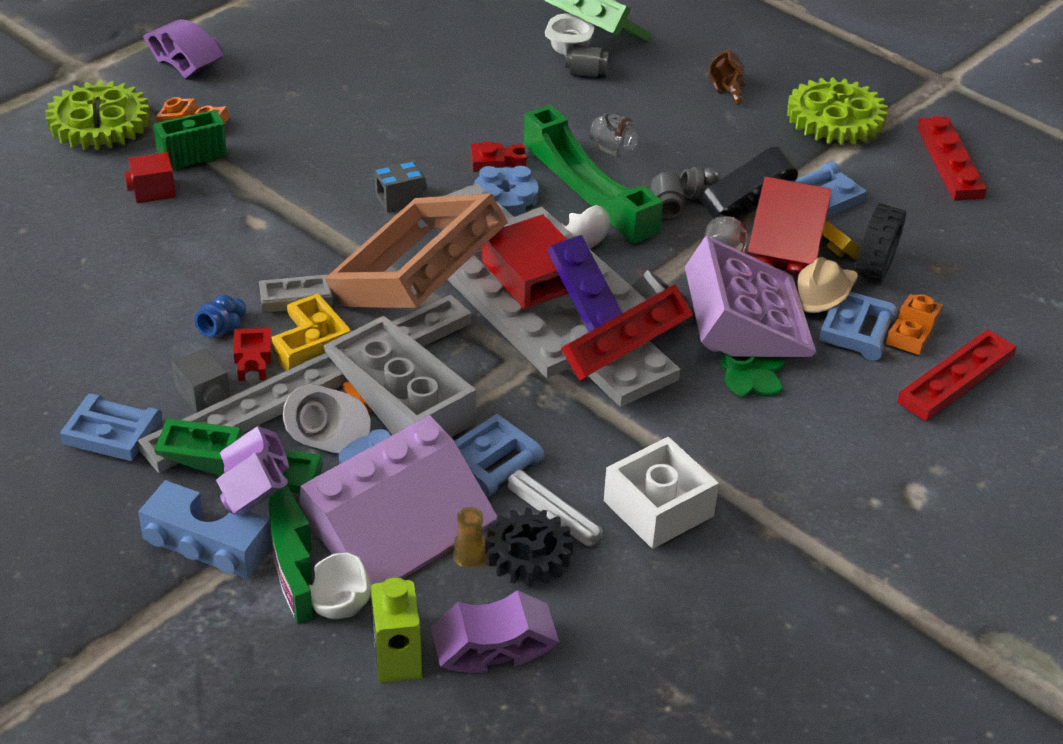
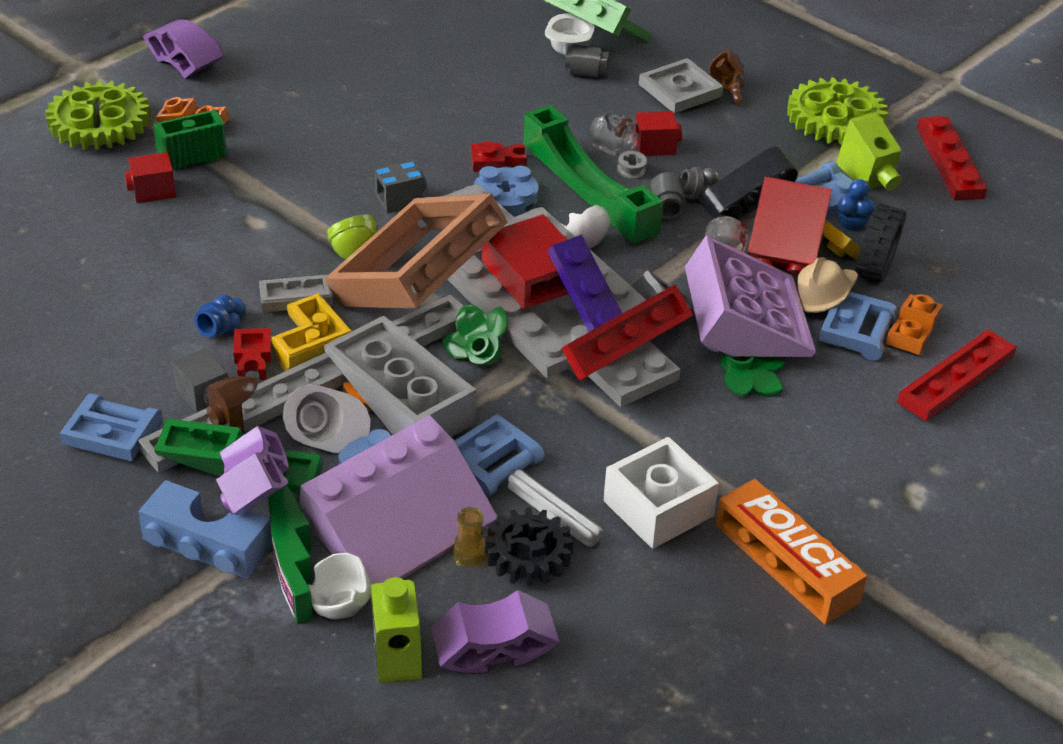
none -> reddish brown plate [206,376,258,433]
none -> lime helmet [327,214,379,260]
none -> green plate [443,304,508,366]
none -> light grey bush [617,151,647,179]
none -> red brick [634,111,682,156]
none -> light grey plate [639,58,724,113]
none -> orange brick [715,479,867,625]
none -> lime torso [836,112,902,191]
none -> blue piece [838,179,875,231]

